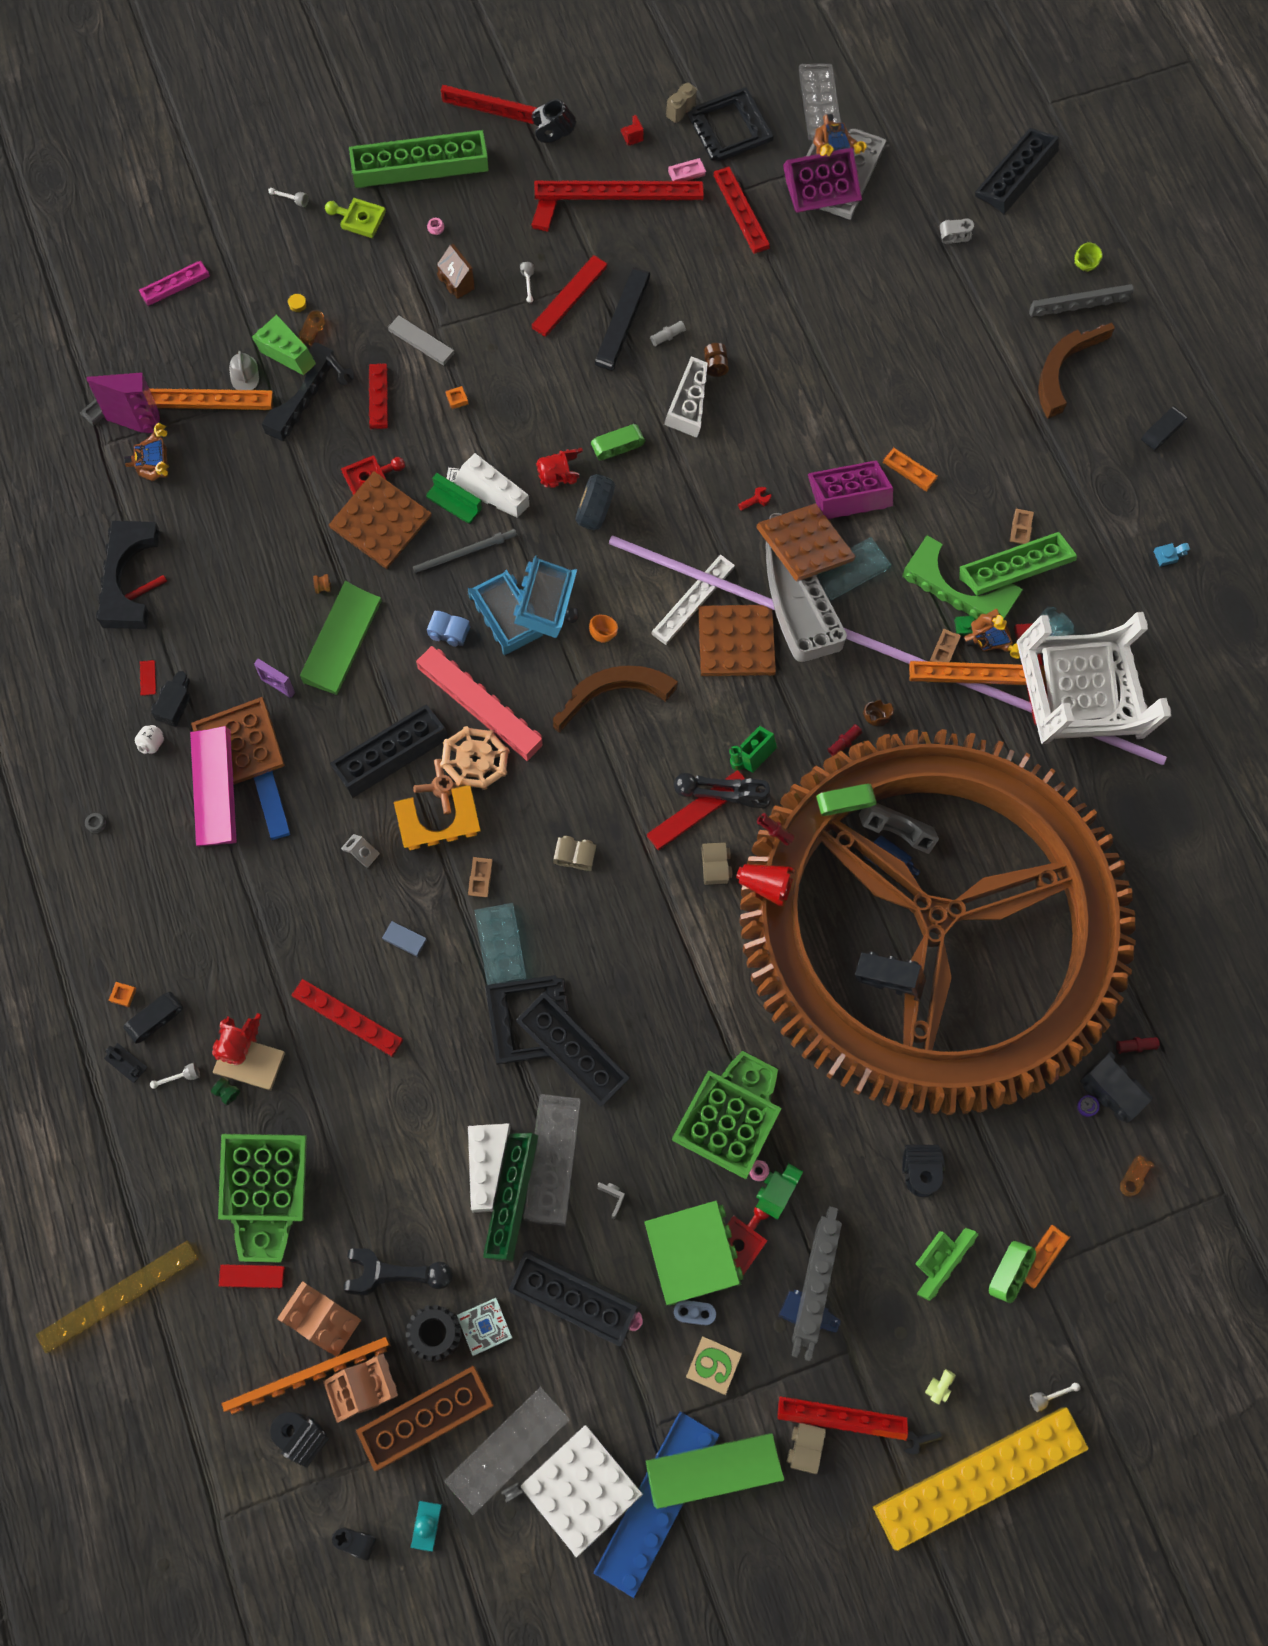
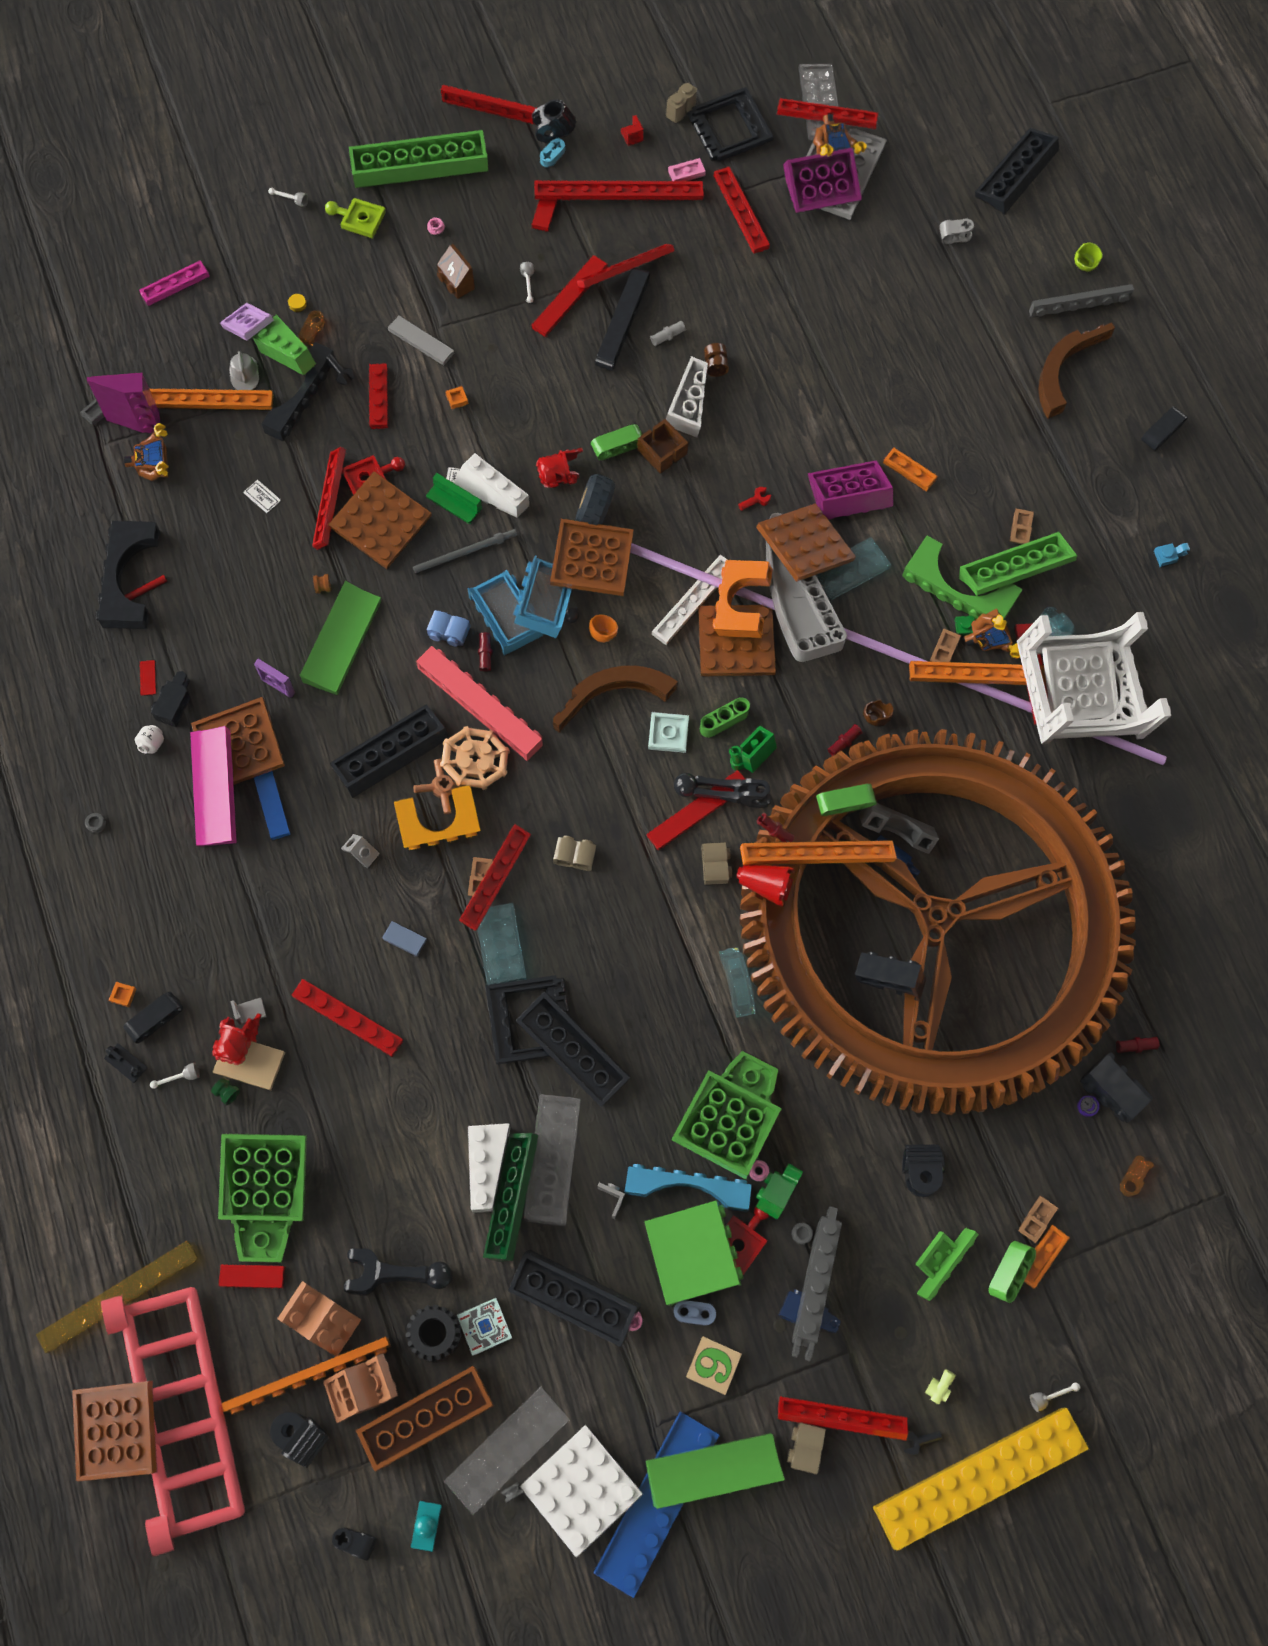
none -> dark orange plate [72,1381,157,1481]
none -> coral fence [101,1287,245,1557]
none -> lavender tile [220,303,274,341]
none -> light grey bracket [231,998,266,1025]
none -> white sticker [243,480,281,513]
none -> red tile [312,447,346,550]
none -> red tile [459,824,531,931]
none -> dark red pin [478,632,493,672]
none -> medium azure beam [540,139,565,167]
none -> dark orange plate [550,519,634,596]
none -> red tile [577,244,675,288]
none -> dark azure arch [625,1164,752,1212]
none -> reddish brown piece [637,419,688,474]
none -> light aqua tile [648,712,689,753]
none -> bright green beam [700,698,750,738]
none -> orange arch [713,560,773,638]
none -> clear light blue arch [719,947,756,1018]
none -> orange plate [740,841,897,865]
none -> red tile [777,98,879,129]
none -> dark grey tile [792,1223,813,1245]
none -> medium nougat slope [1018,1196,1058,1243]

